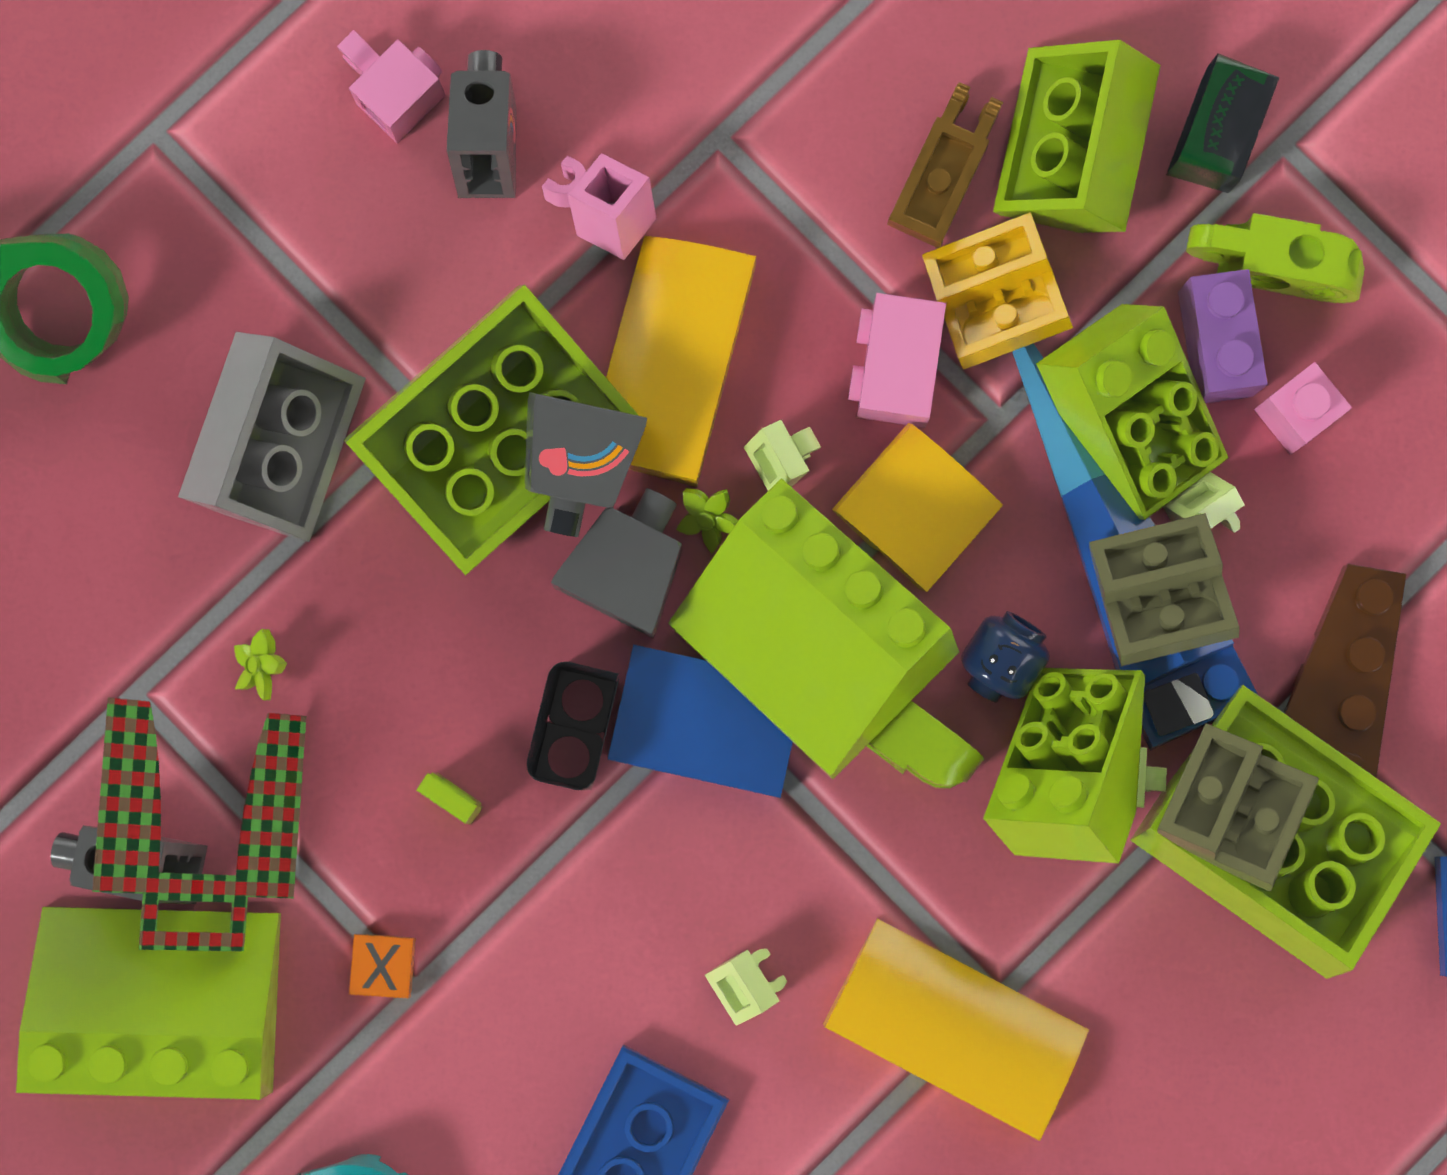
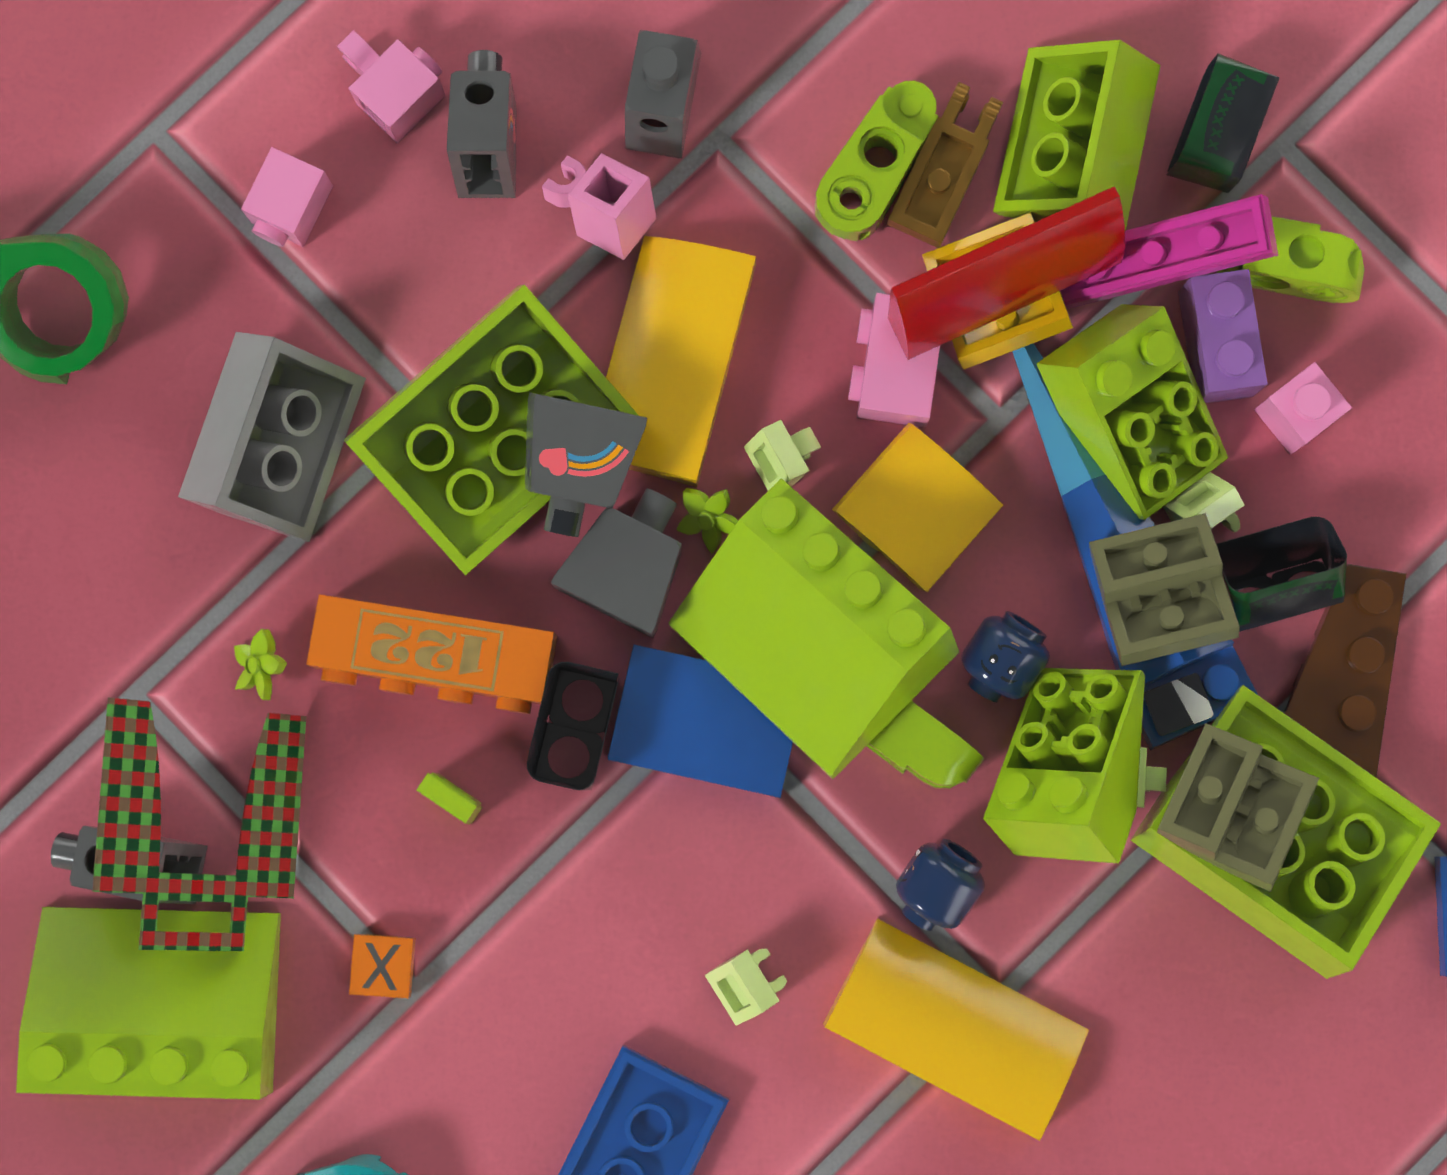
none -> bright pink brick [241,147,333,247]
none -> orange brick [306,594,558,714]
none -> dark grey torso [625,30,701,159]
none -> lime piece [815,81,938,241]
none -> red slope [888,186,1125,360]
none -> dark blue head [896,839,985,931]
none -> dark pink tile [1060,194,1278,309]
none -> black piece [1216,517,1347,632]

